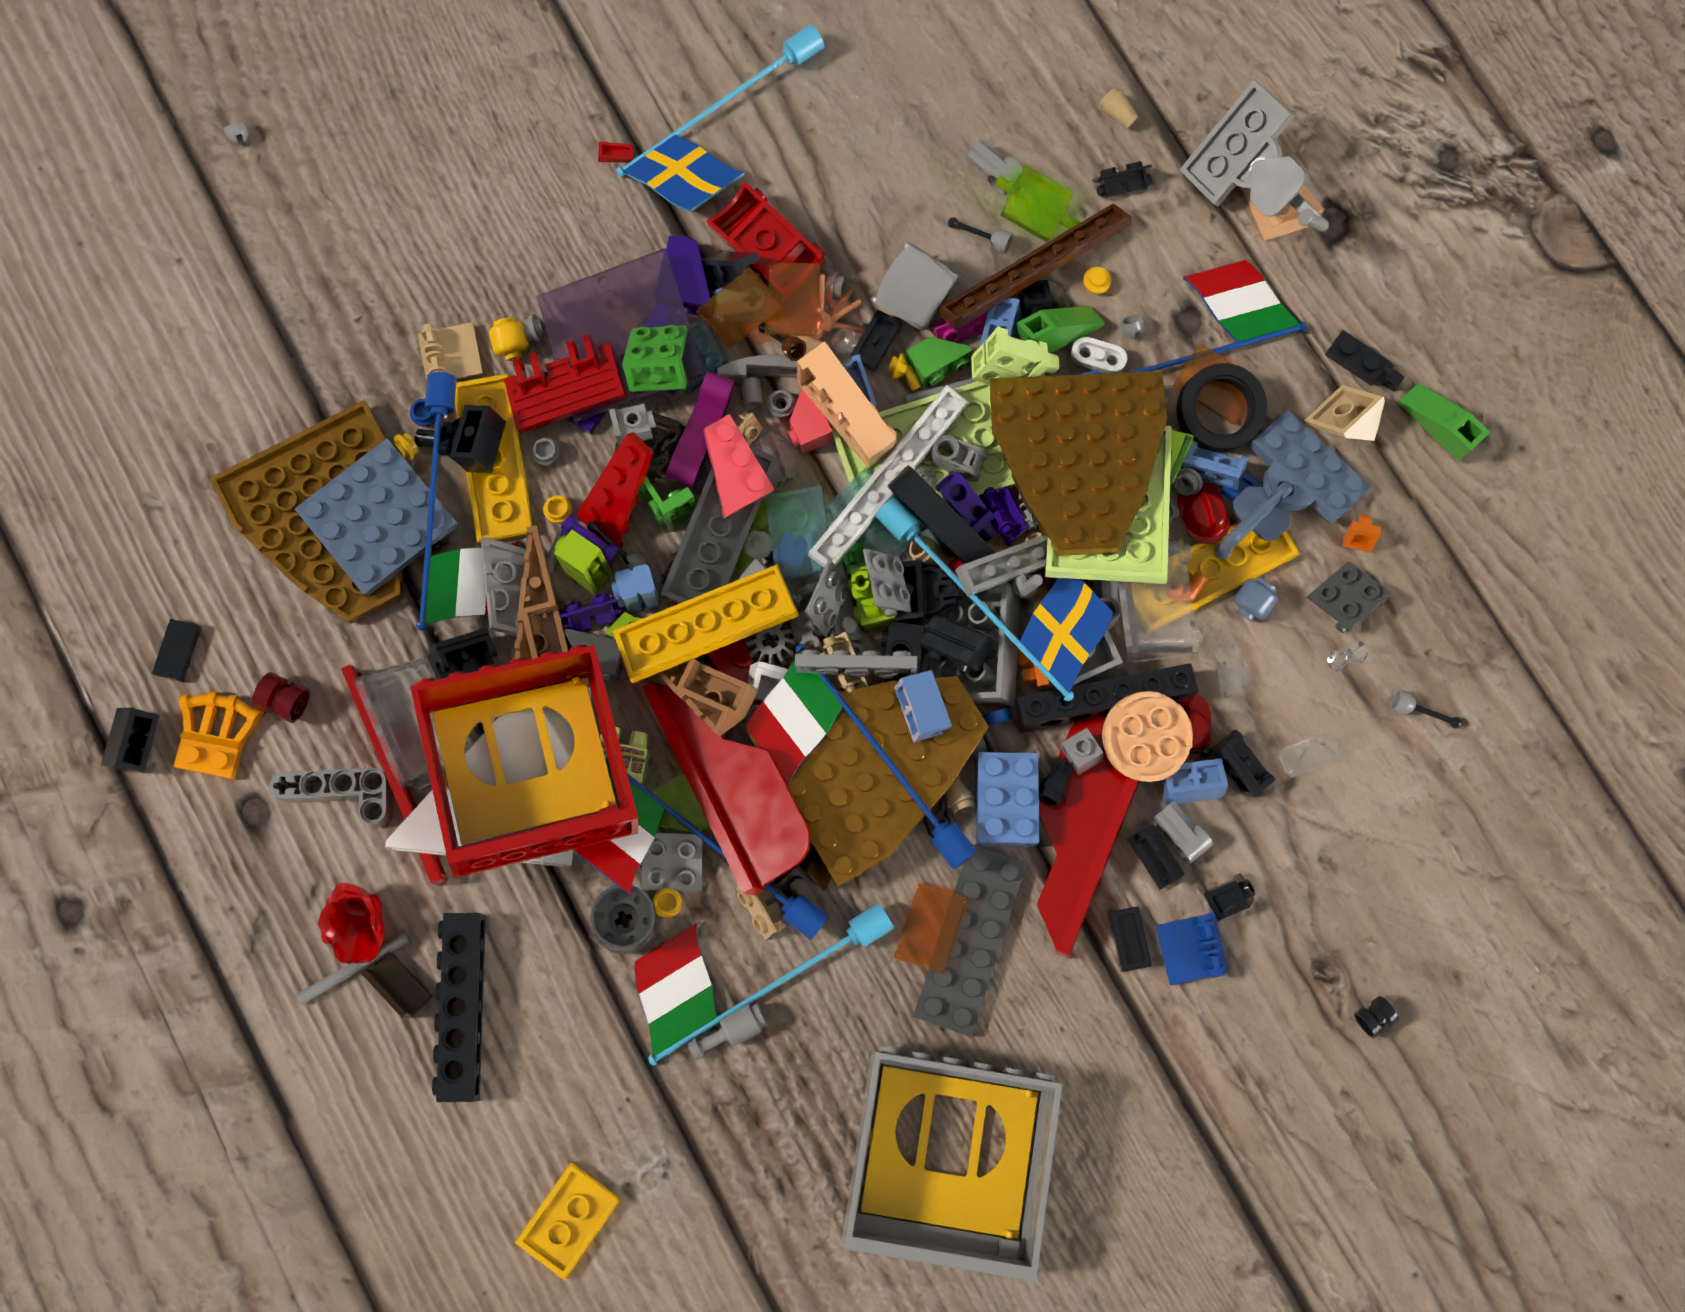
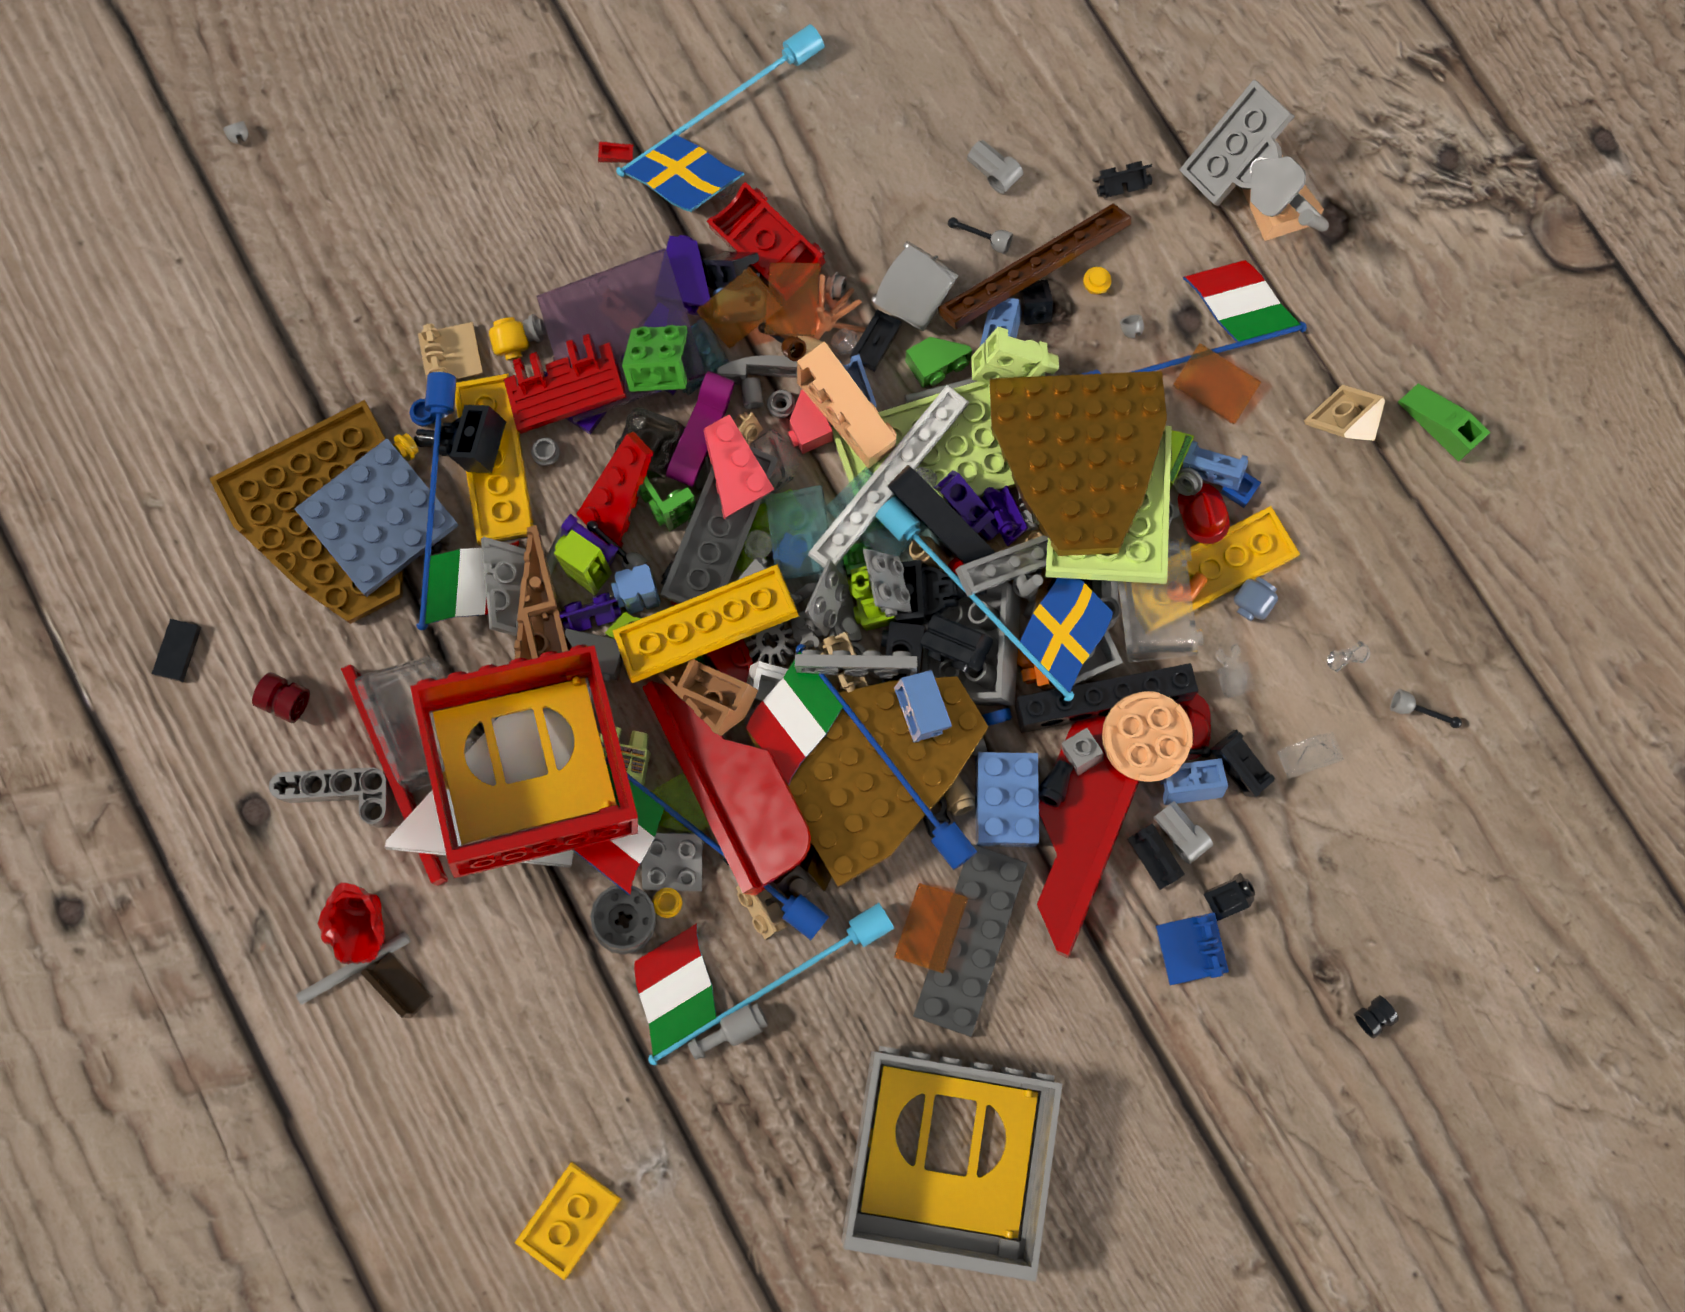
black brick [101,707,160,773] -> none
light orange plate [173,690,264,780] -> none
black hinge [426,628,497,680] -> none
black brick [432,913,486,1102] -> none
yellow plate [543,495,572,524] -> none
light grey brick [609,404,656,445] -> none
yellow plate [888,353,921,391] -> none
dark pink hinge [930,311,988,343] -> none
light grey piece [931,435,989,482] -> none
clear neon green plate [994,165,1080,243] -> none
bright green slope [1017,306,1105,353] -> none
white plate [1071,337,1127,373] -> none
tan cone [1100,87,1139,129] -> none
black tile [1108,906,1152,972] -> none
black tyre [1176,363,1267,452] -> none
sand blue plate [1214,409,1371,559] -> none
dark grey hinge [1307,561,1392,633] -> none
black hinge [1325,330,1405,392] -> none
orange tile [1343,514,1381,553] -> none

